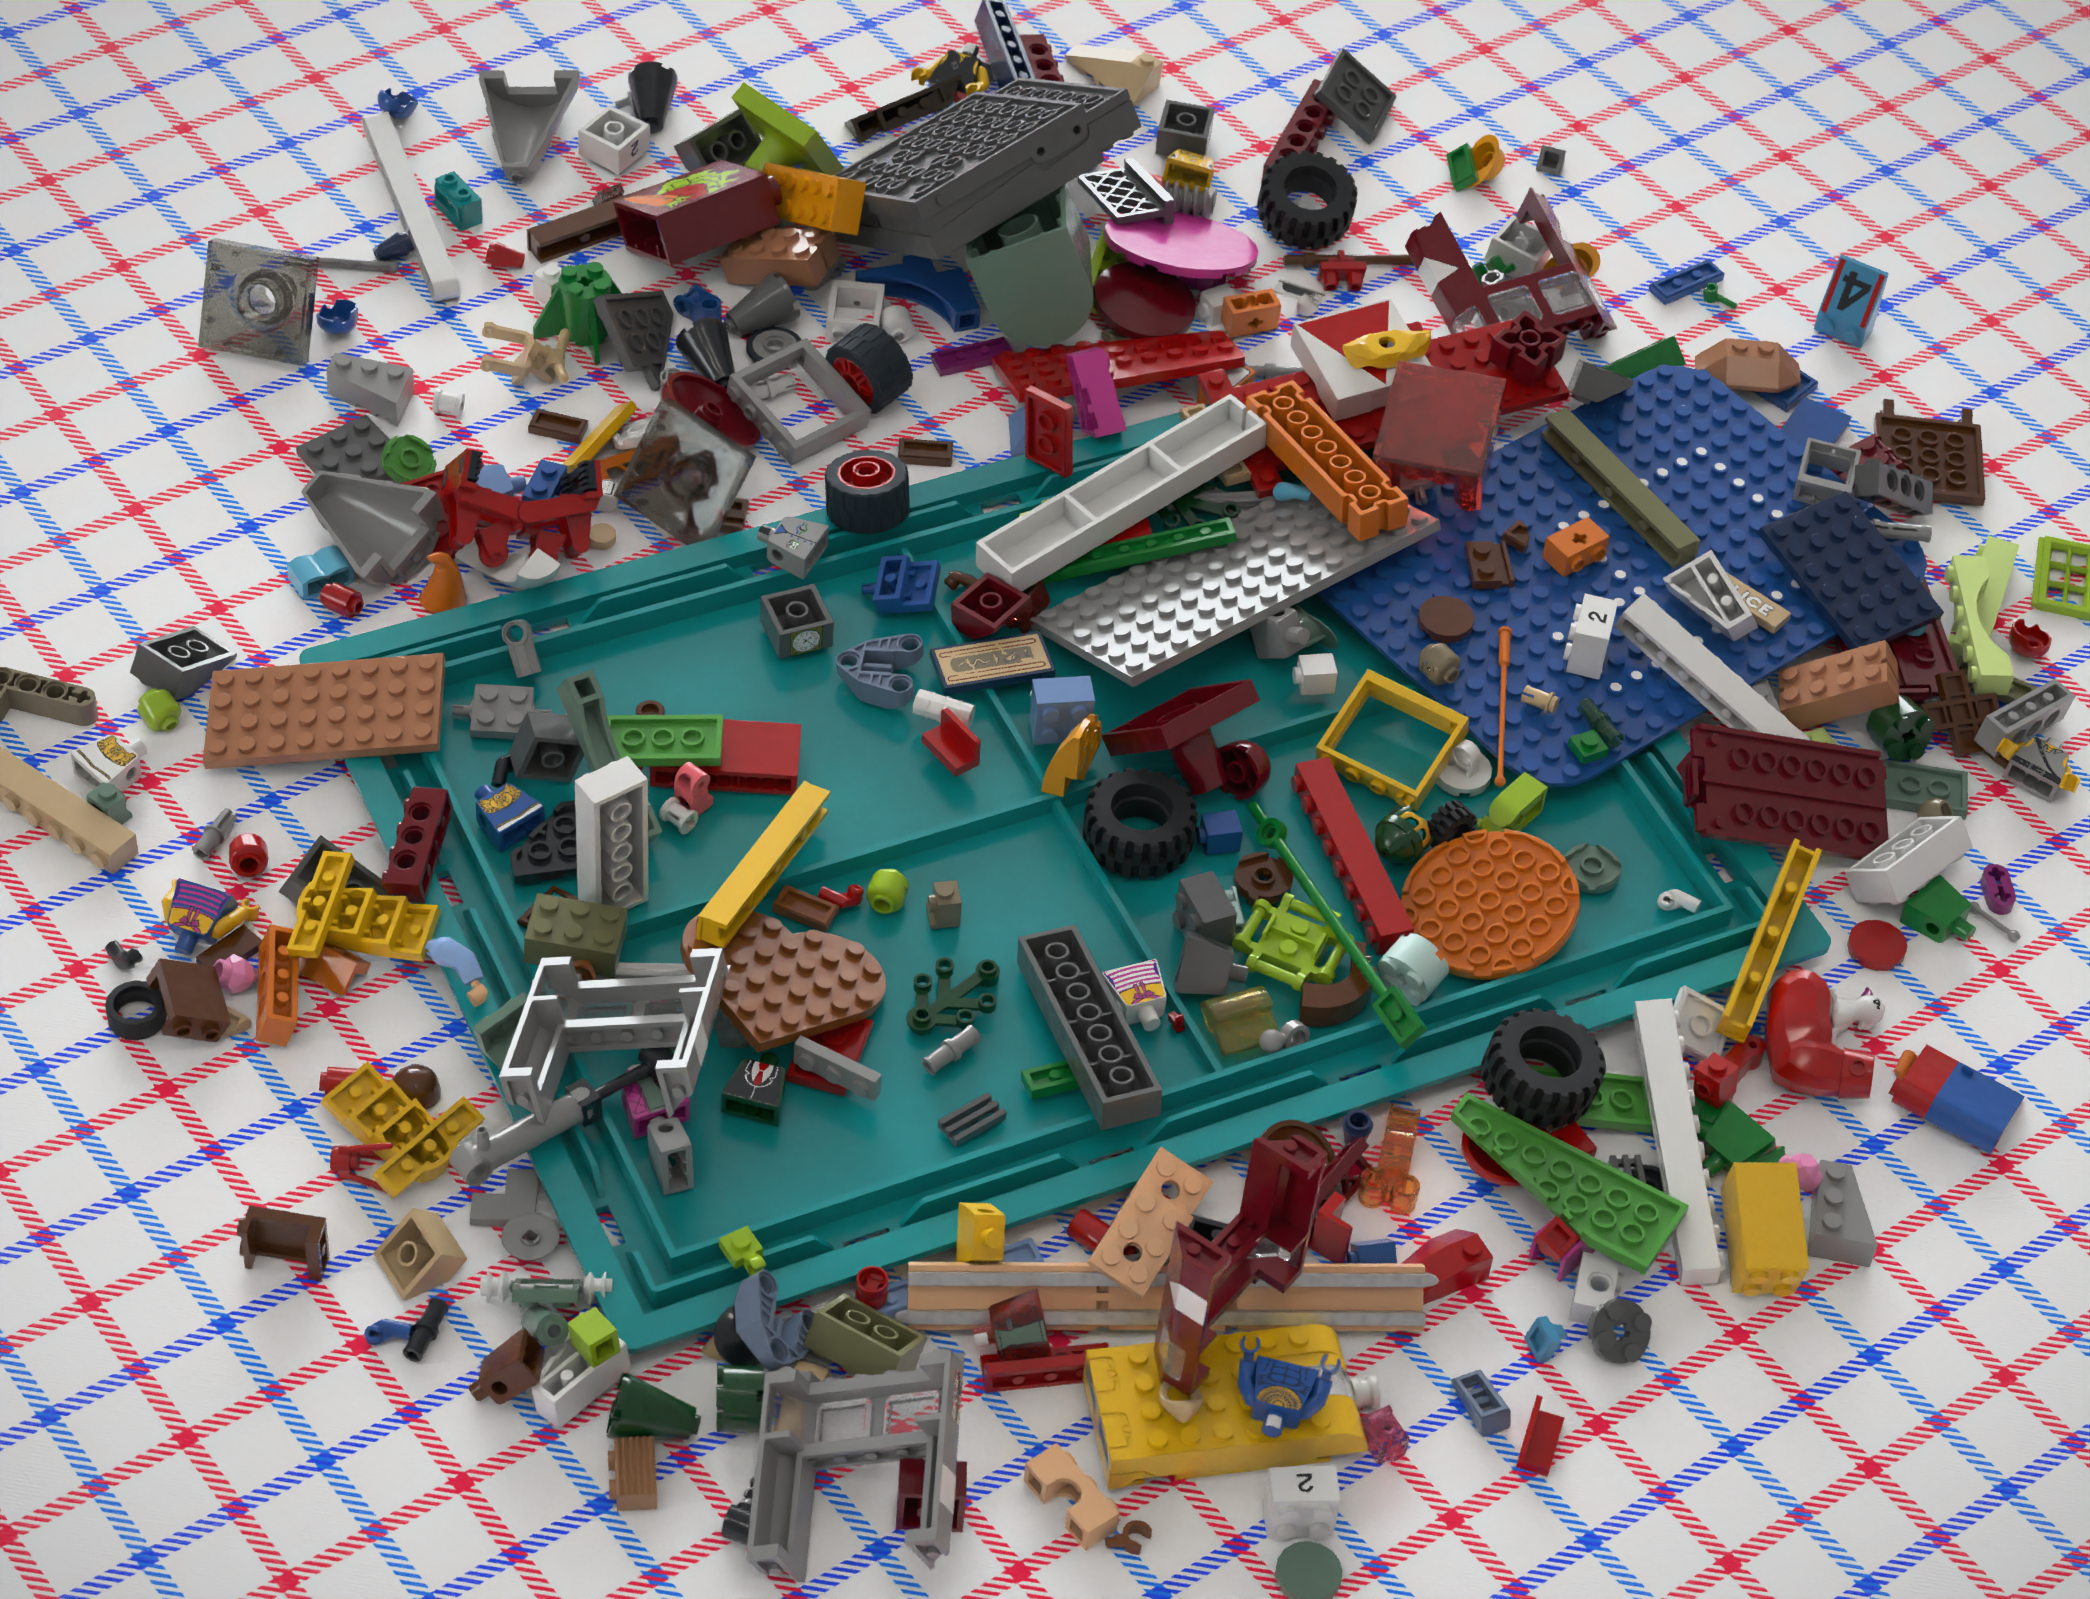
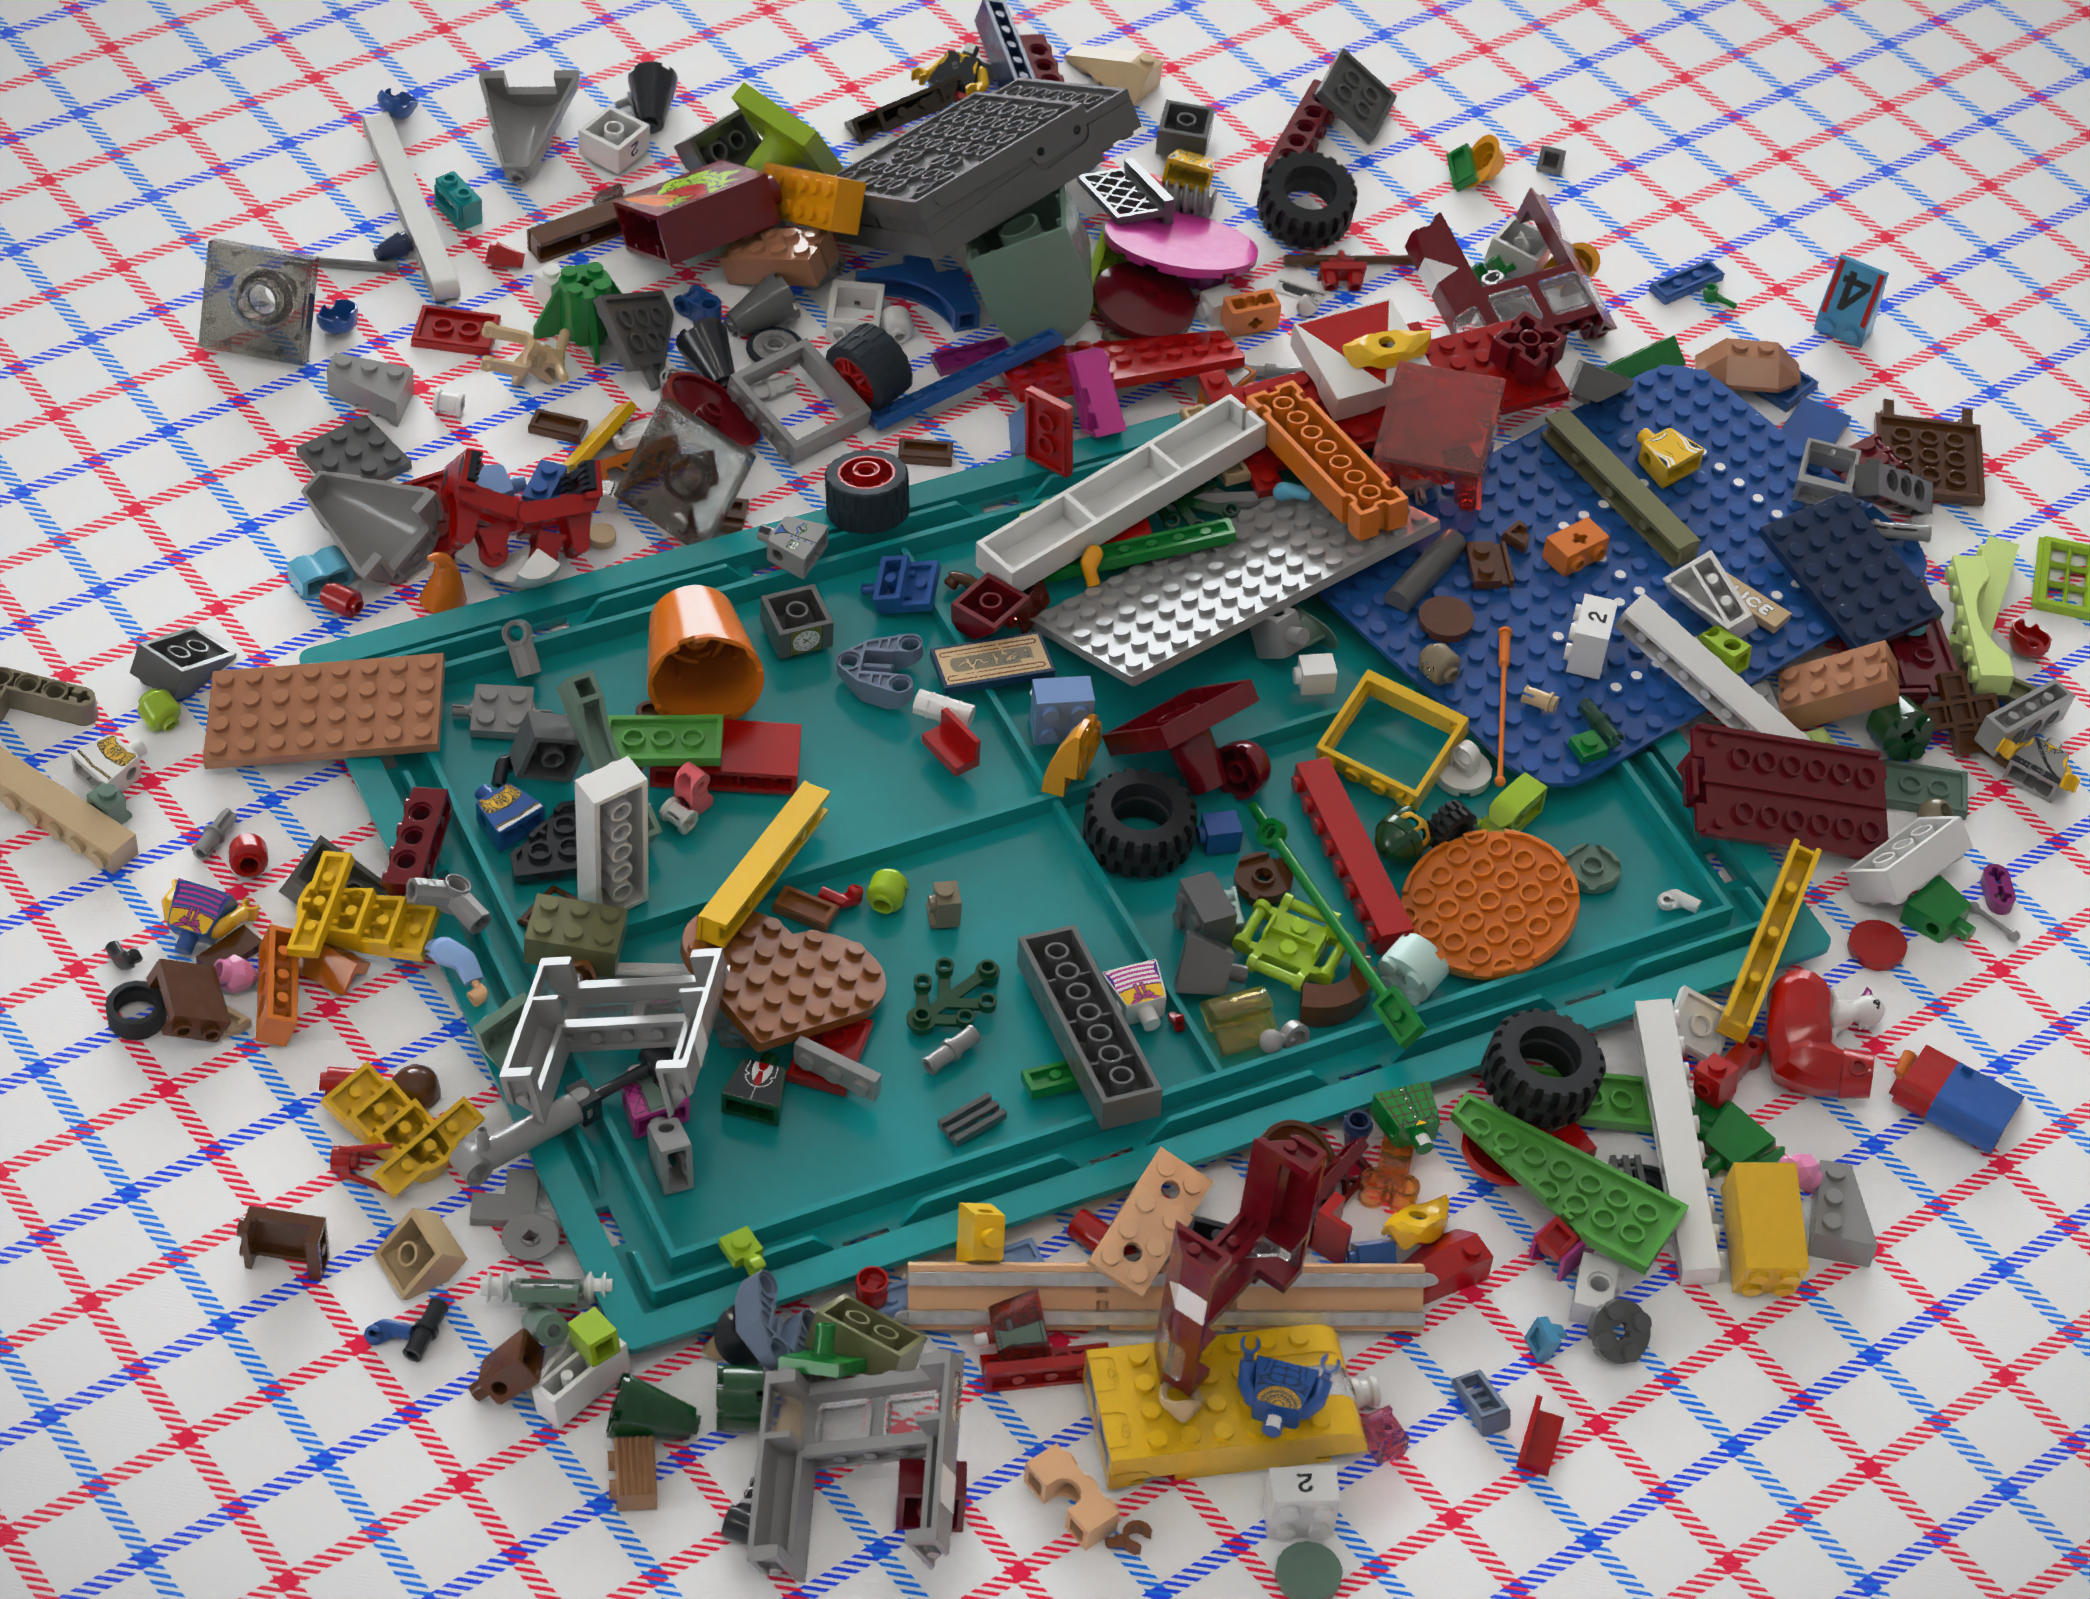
bright green tile [381,434,437,484] -> none
none -> light grey piece [405,874,492,934]
none -> red tile [411,305,501,356]
none -> orange cone [647,585,764,720]
none -> green tile [778,1322,867,1378]
none -> blue tile [868,328,1065,431]
none -> light orange arm [1080,544,1103,587]
none -> green torso [1370,1081,1440,1155]
none -> yellow piece [1381,1194,1449,1250]
none -> dark grey brick [1384,528,1466,614]
none -> yellow torso [1636,428,1704,489]
none -> lime leg [1696,626,1752,675]

